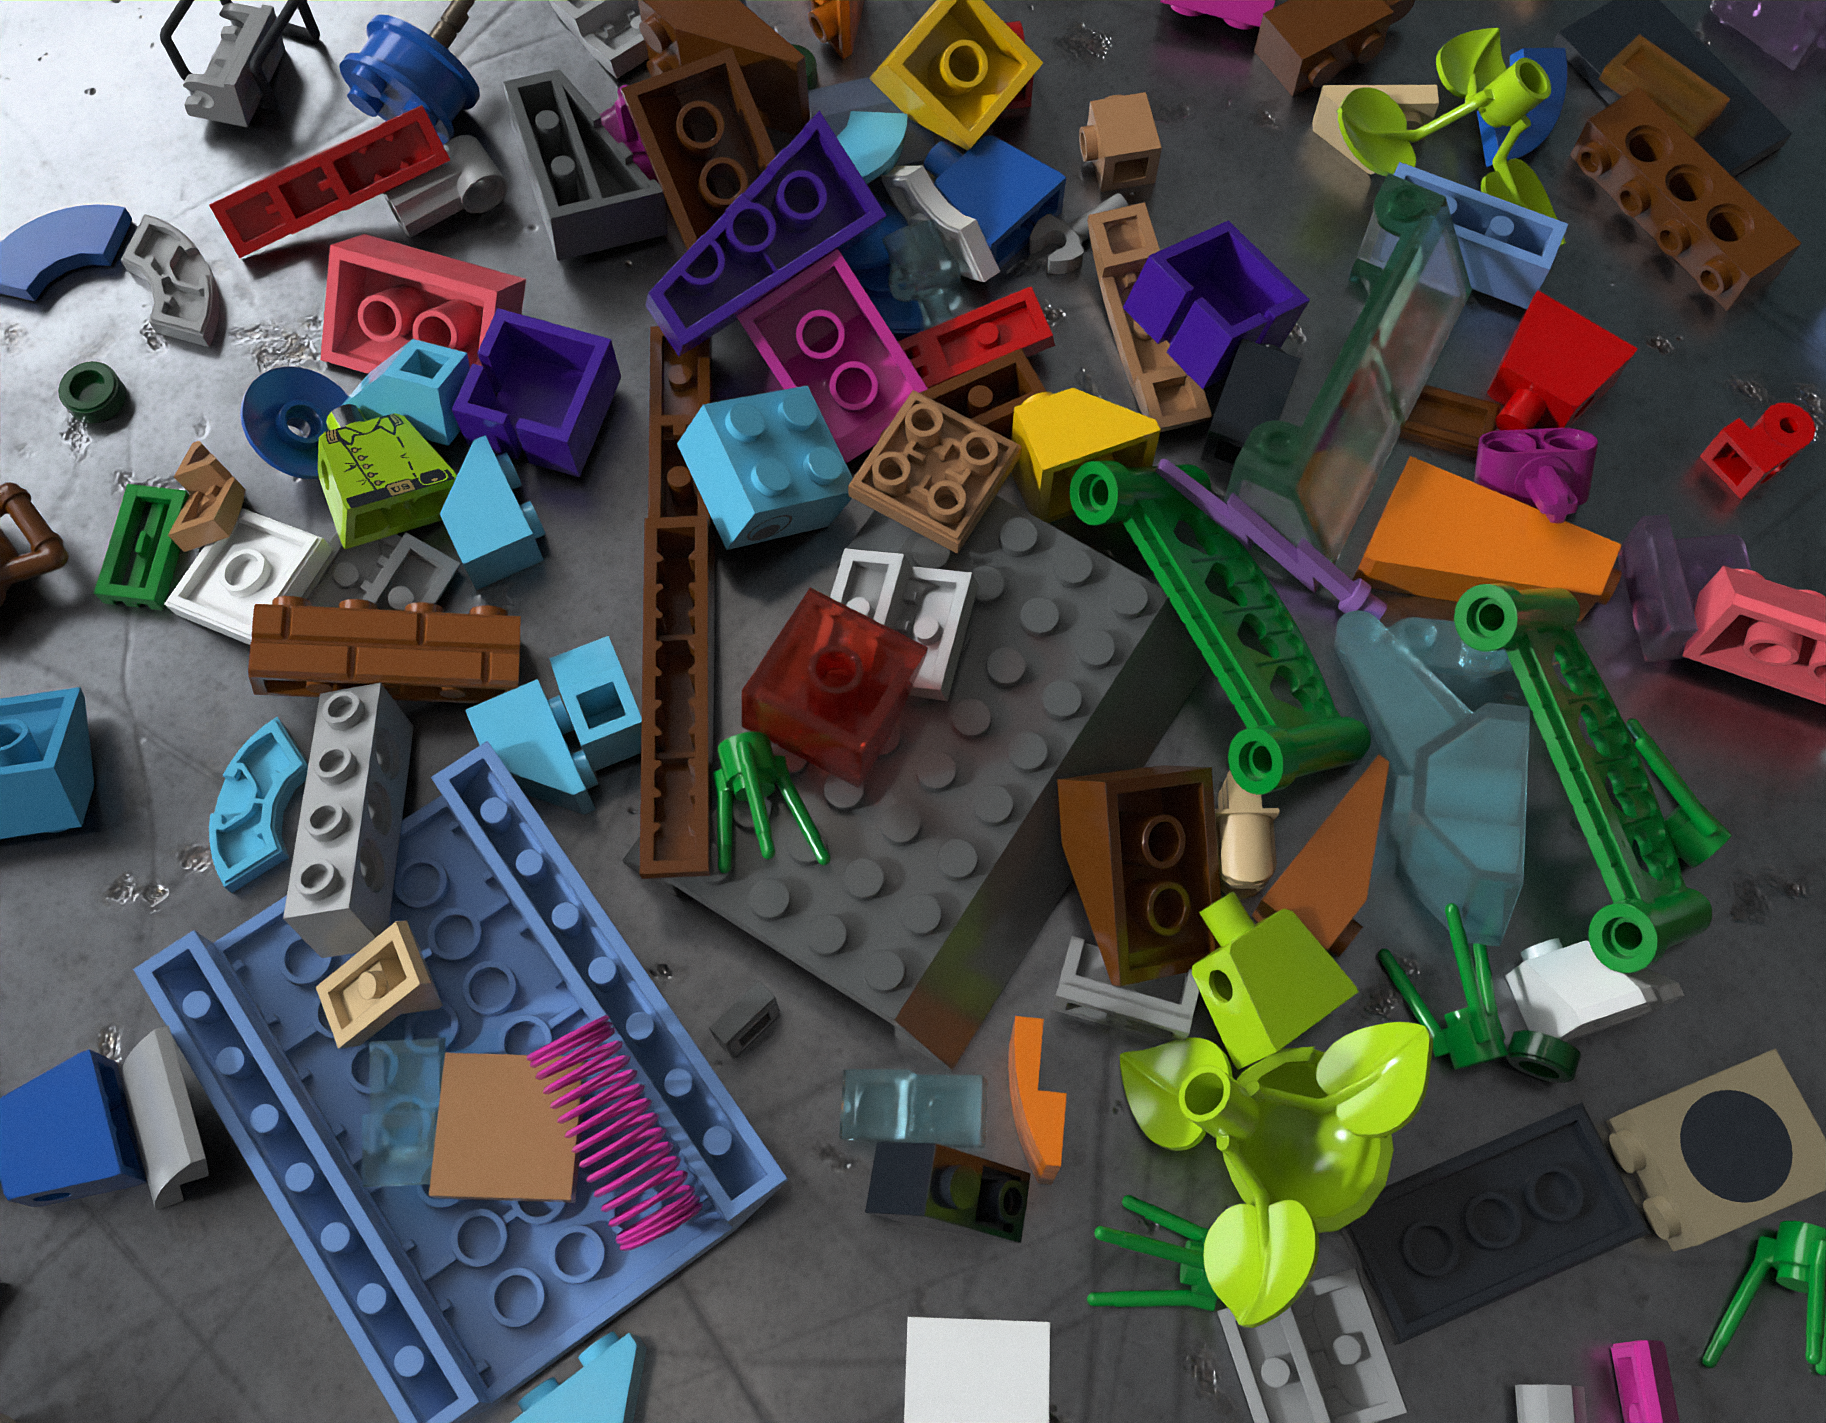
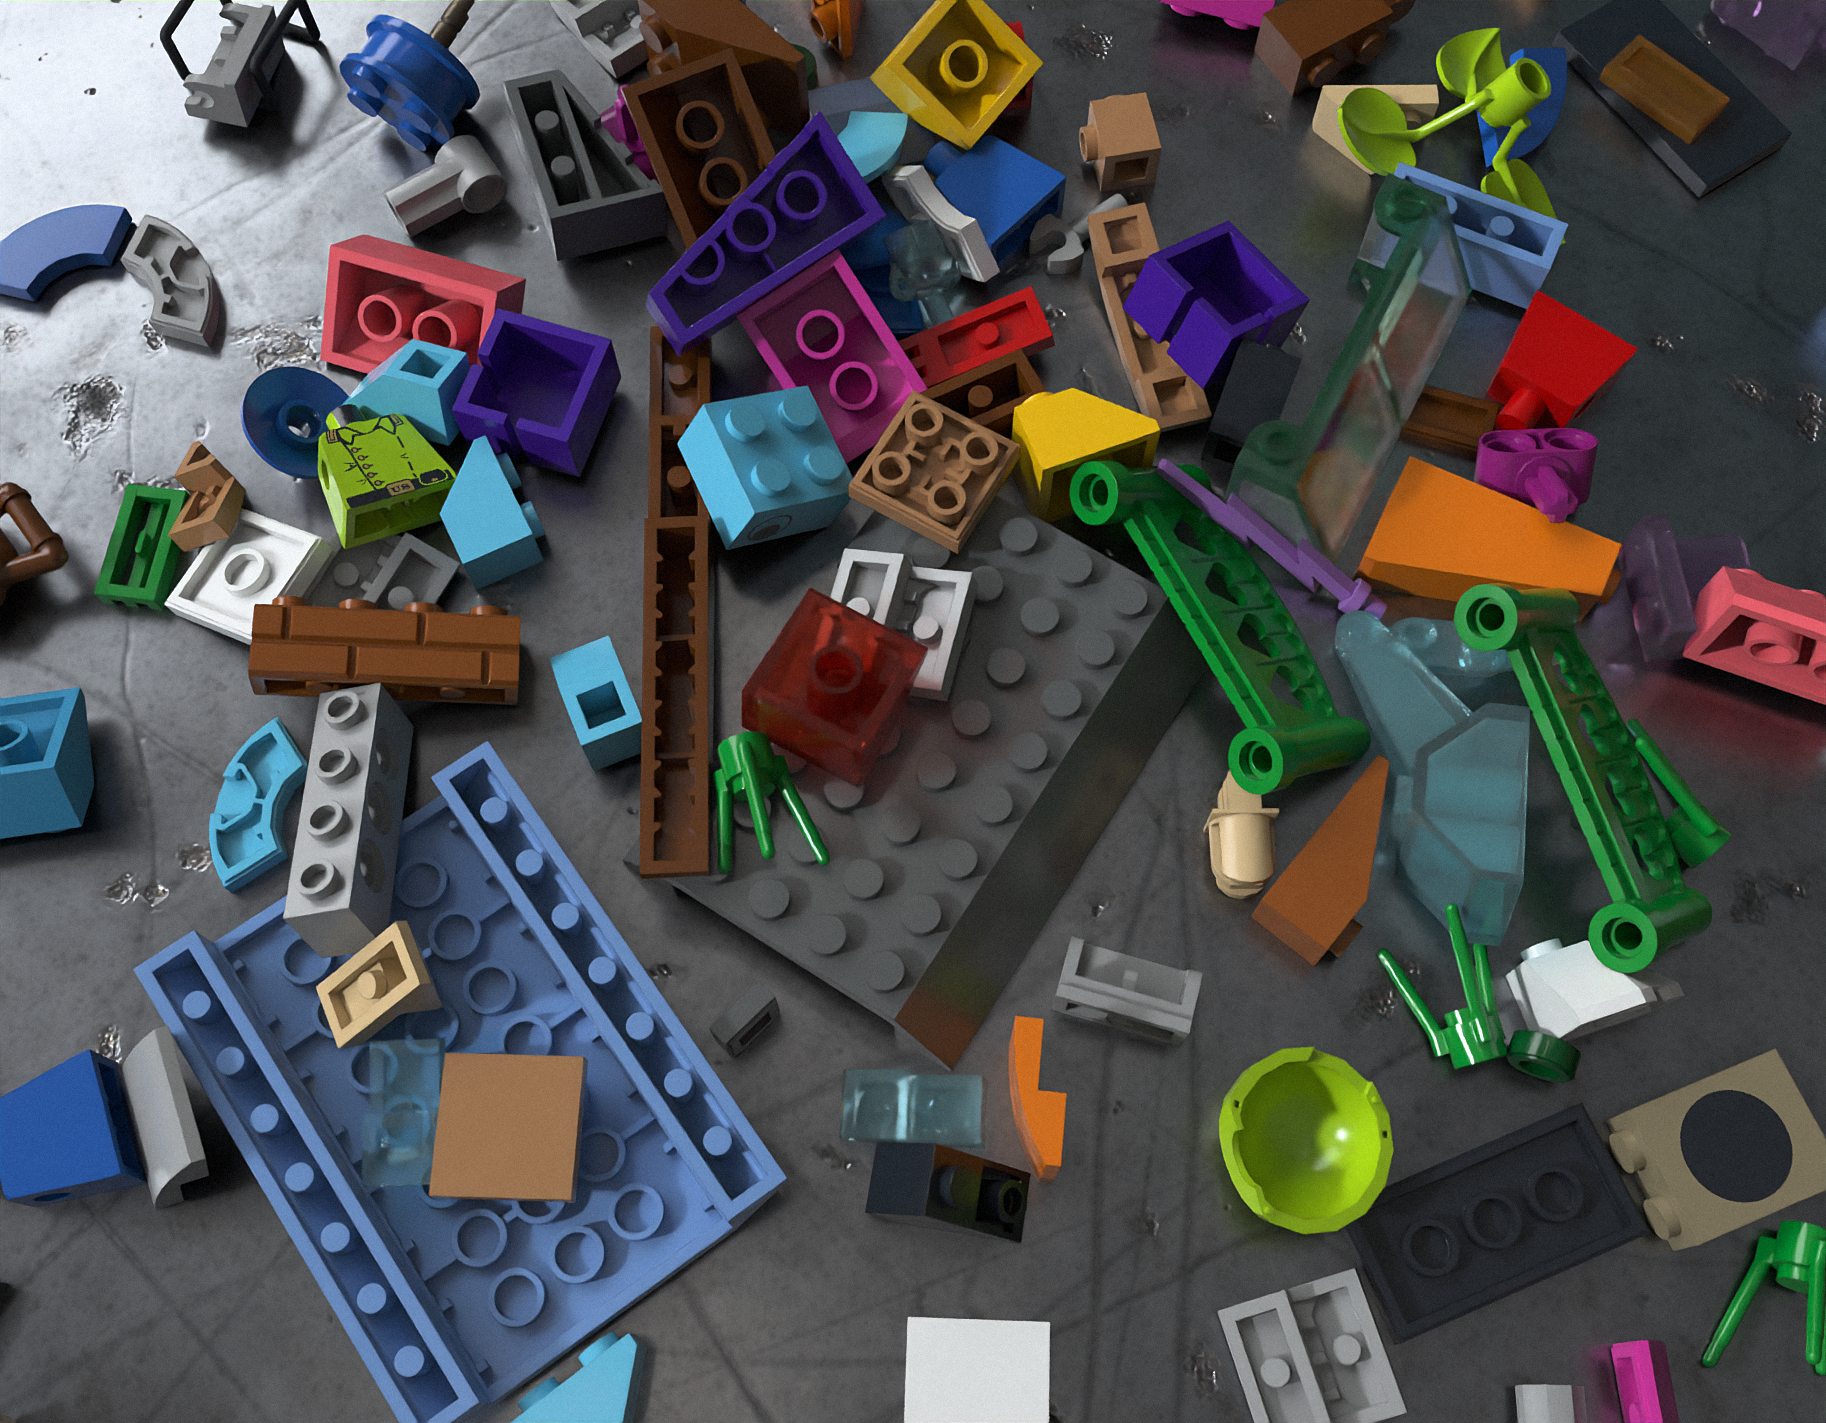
dark green tile [58,361,126,423] -> none
red slope [209,105,450,259] -> none
medium azure slope [465,679,599,815] -> none
dark pink piece [526,1015,703,1251] -> none
reddish brown slope [1057,765,1221,986] -> none
green plant [1087,1195,1221,1312] -> none
lime plant [1120,1022,1433,1328] -> none
lime torso [1192,891,1359,1070] -> none
reddish brown brick [1570,87,1802,311] -> none
red leg [1700,403,1816,500] -> none

